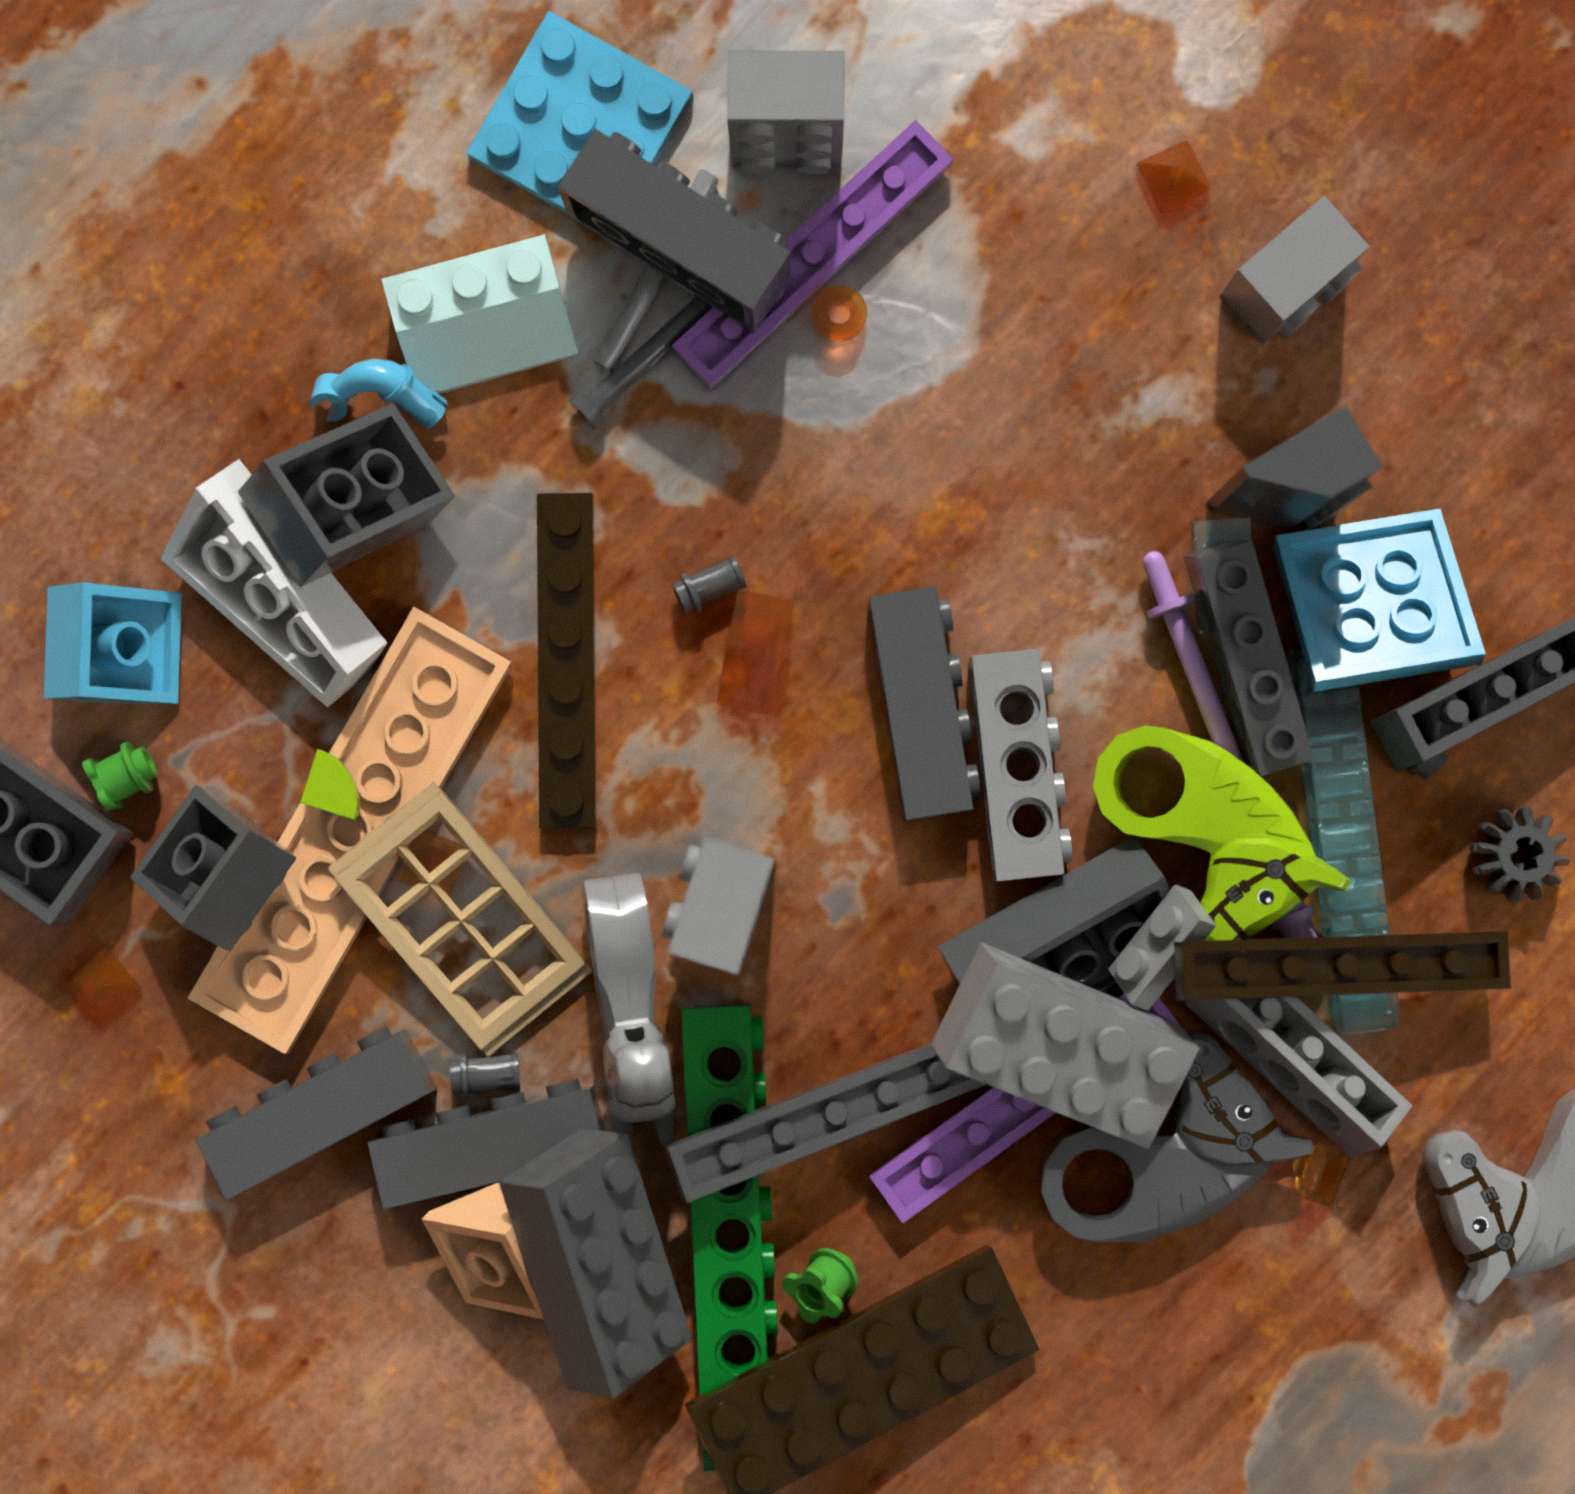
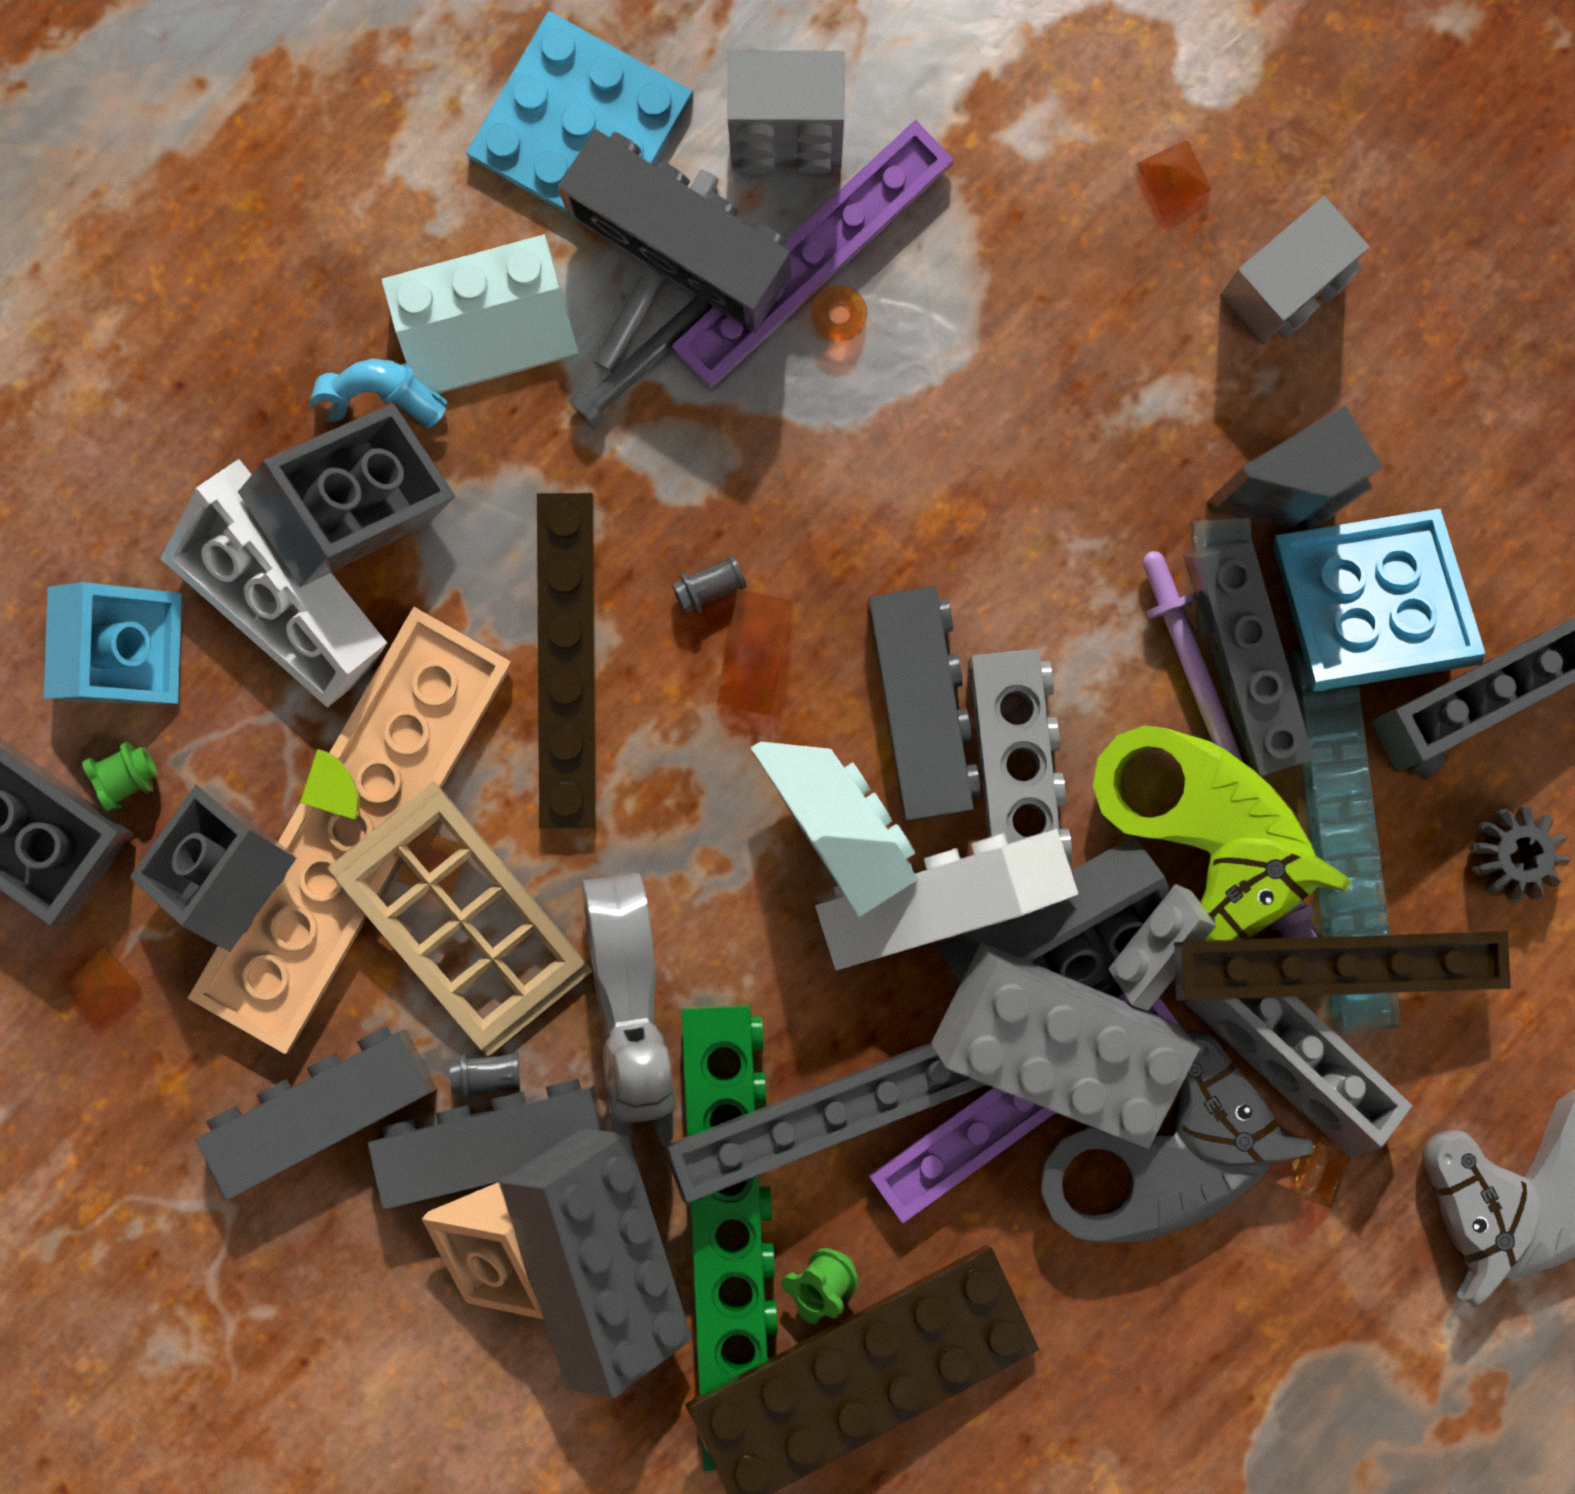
light grey brick [661,836,776,974] -> none
none -> light aqua slope [751,741,918,917]
none -> white wedge [815,829,1078,970]

